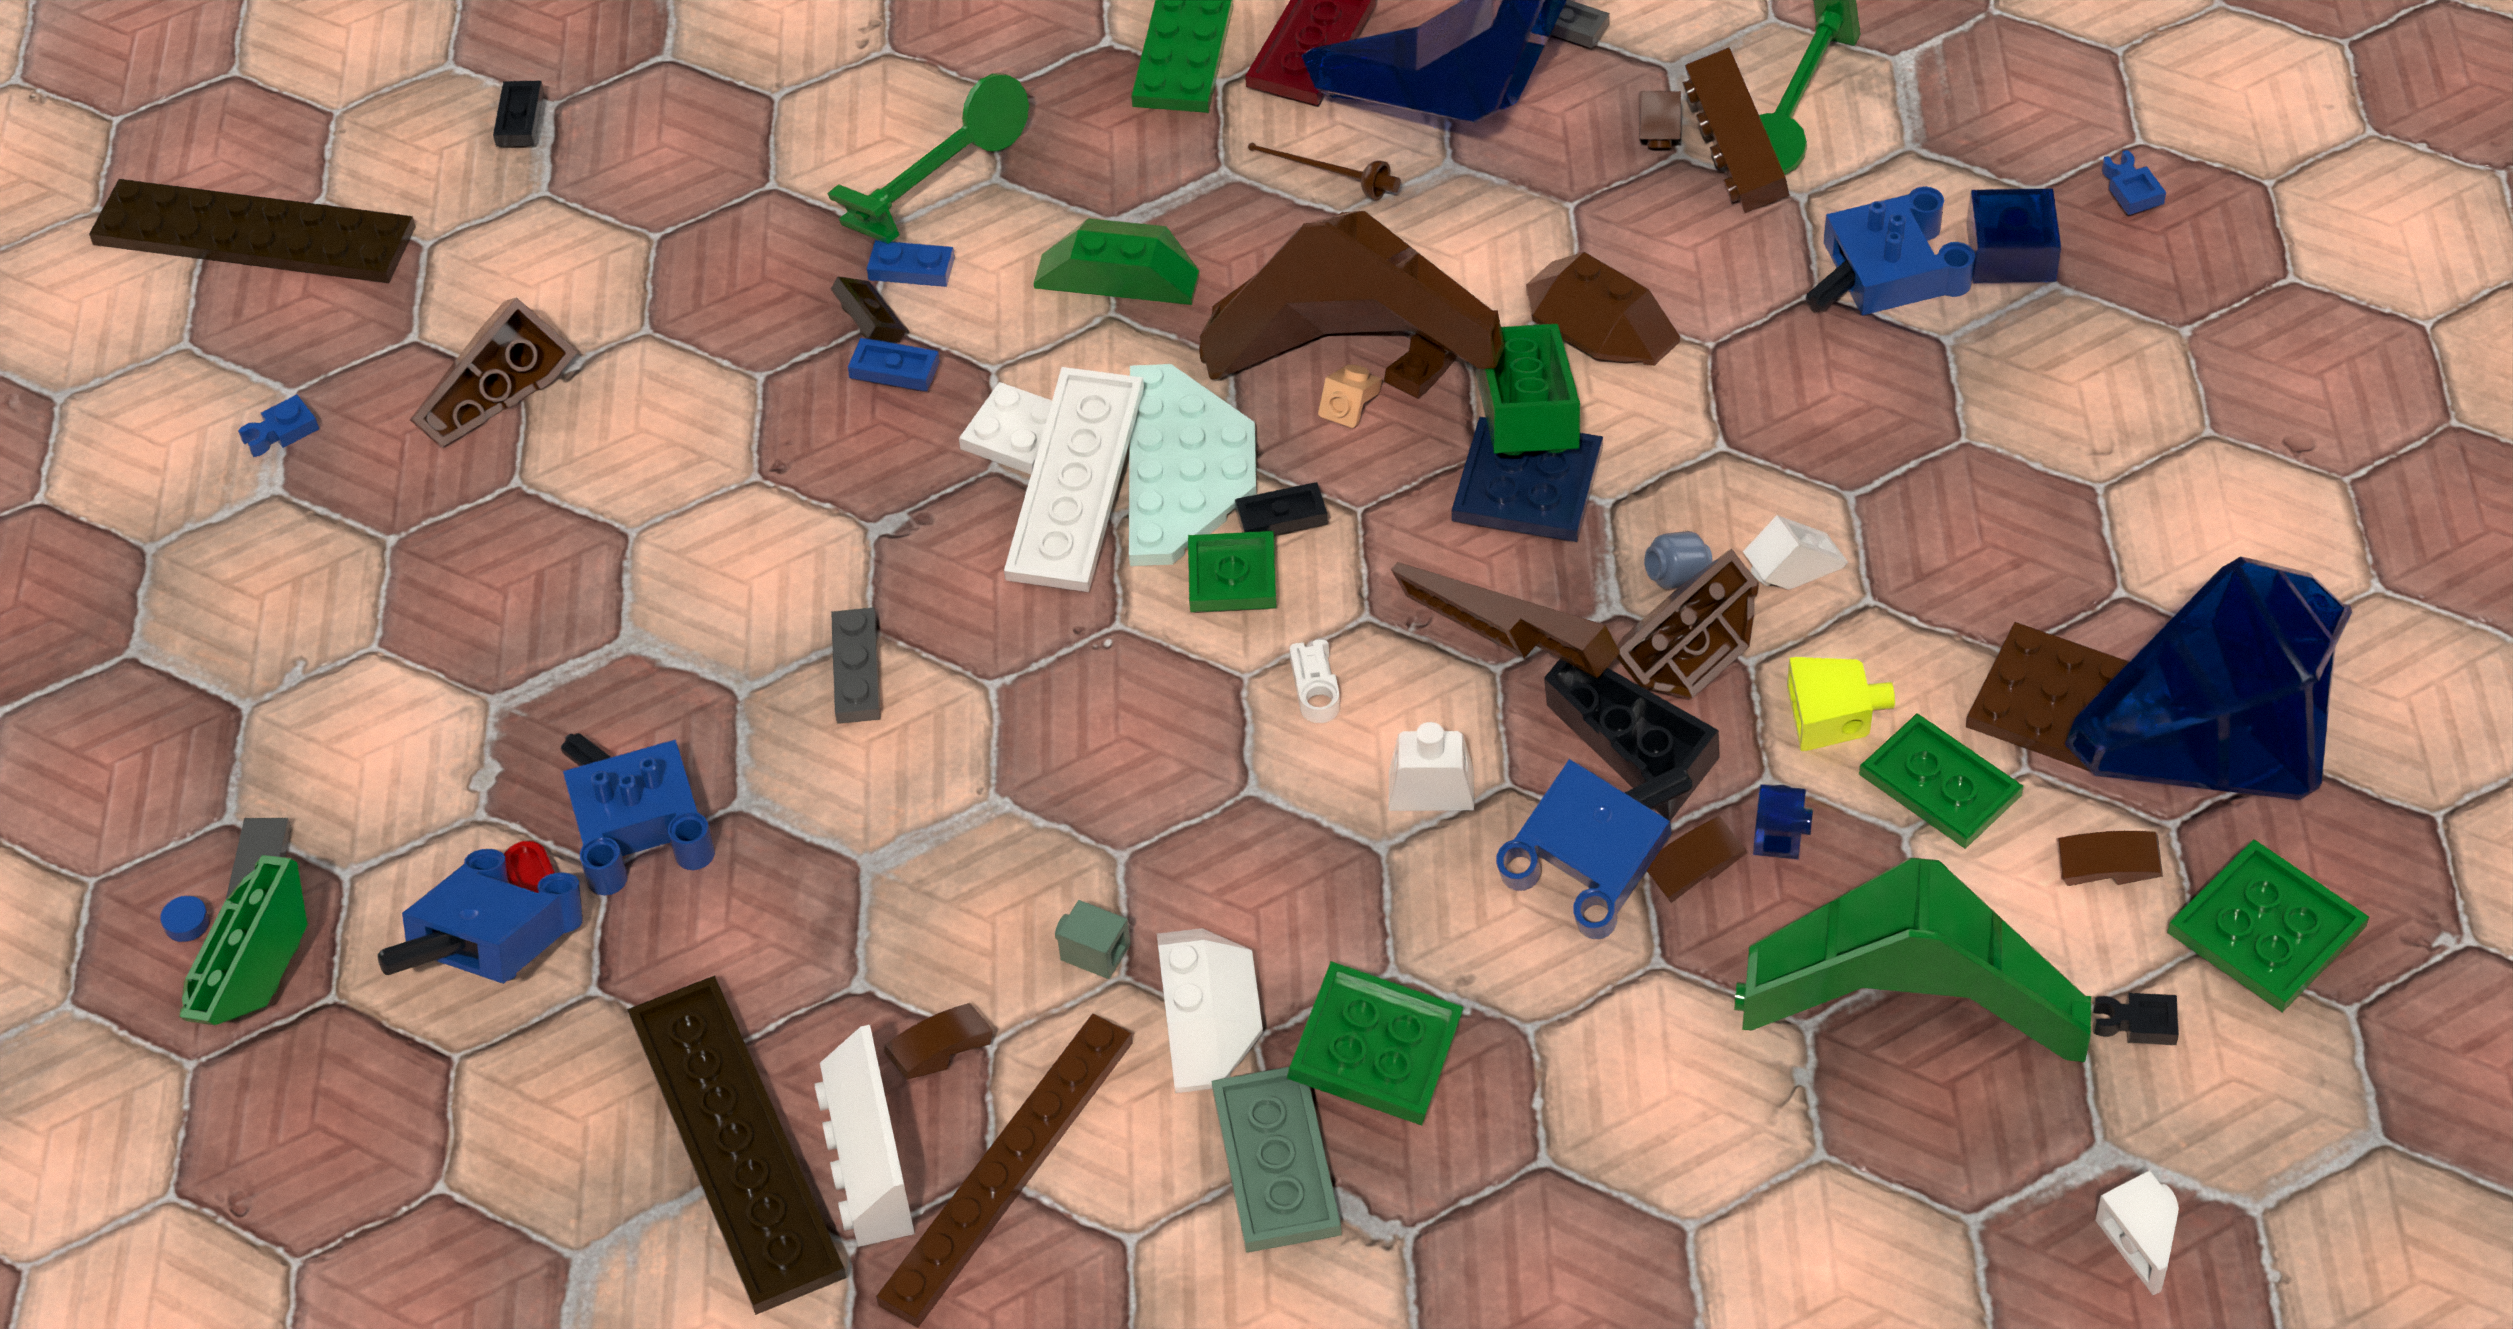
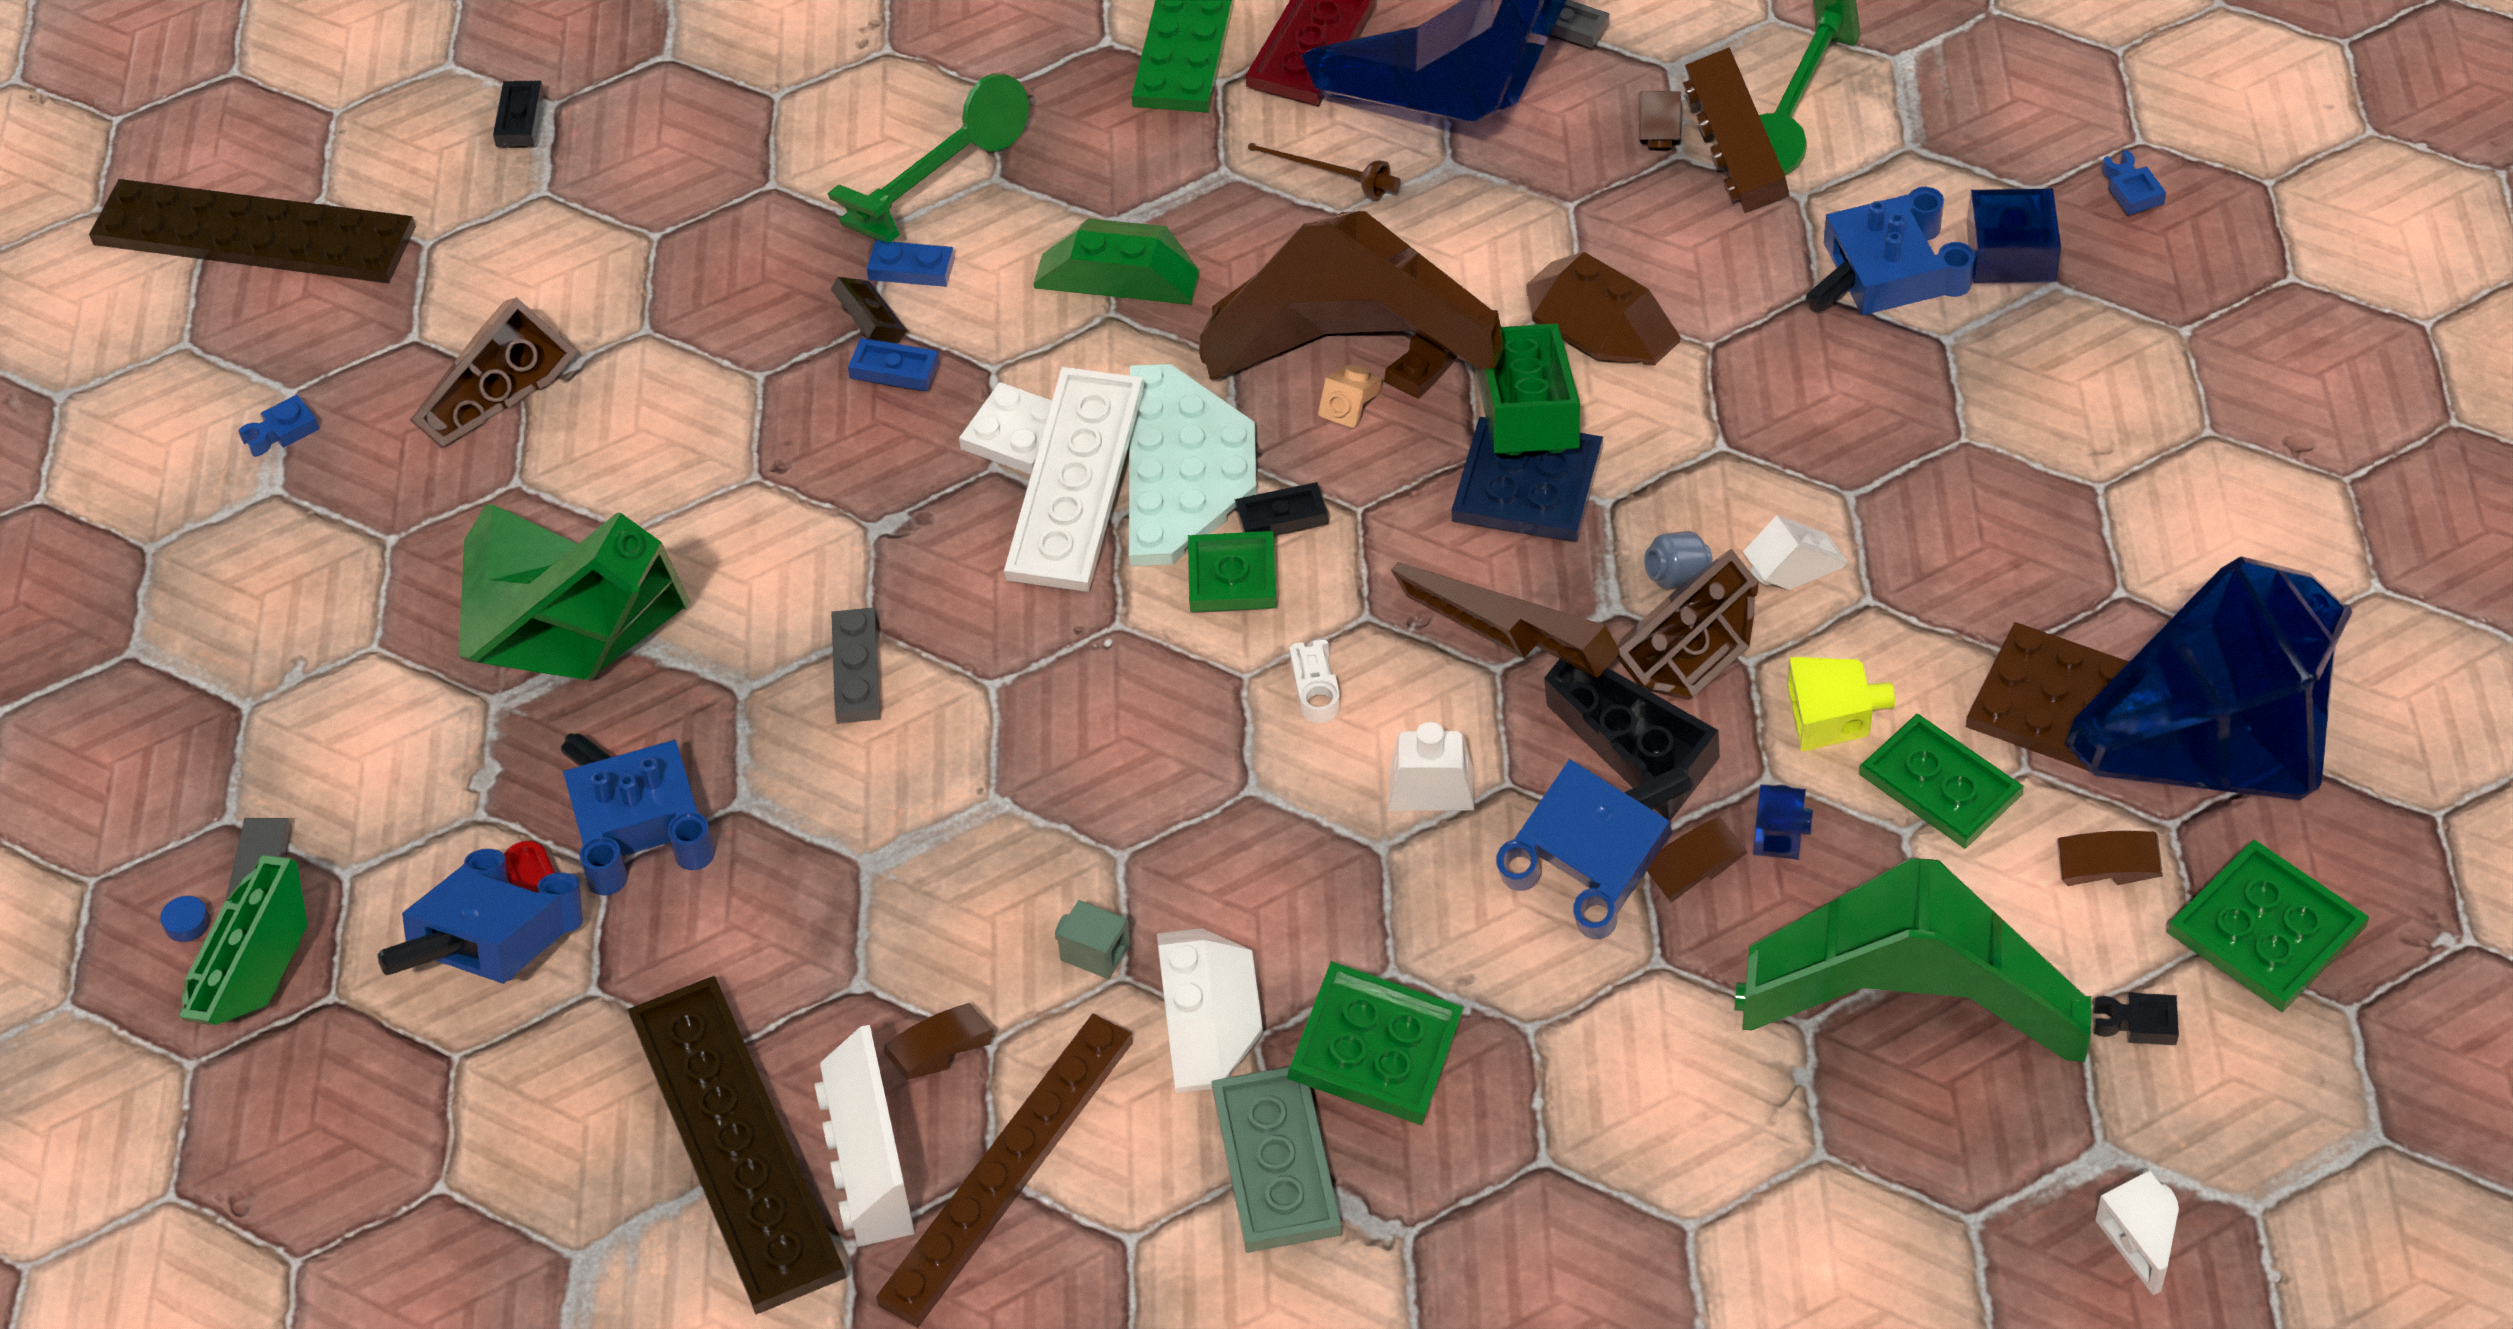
none -> green panel [458,504,690,680]

